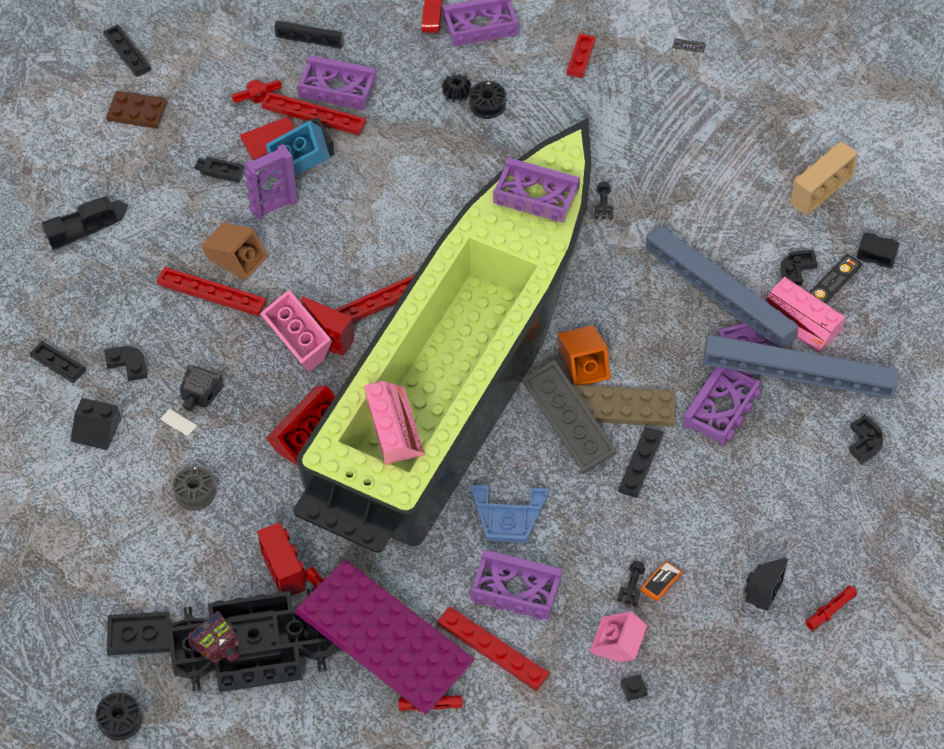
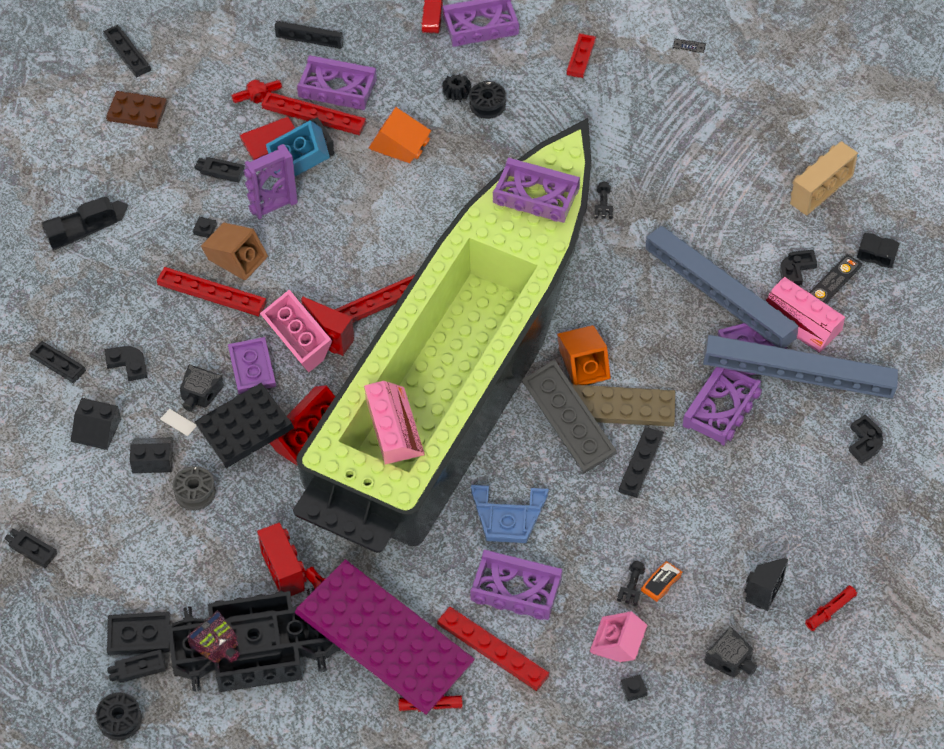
none -> black hinge [4,529,58,568]
none -> black hinge [107,649,166,683]
none -> black slope [129,437,173,474]
none -> black plate [193,216,217,238]
none -> black plate [194,383,295,468]
none -> medium lavender plate [228,337,276,394]
none -> orange slope [369,107,431,163]
none -> torso [704,626,758,677]

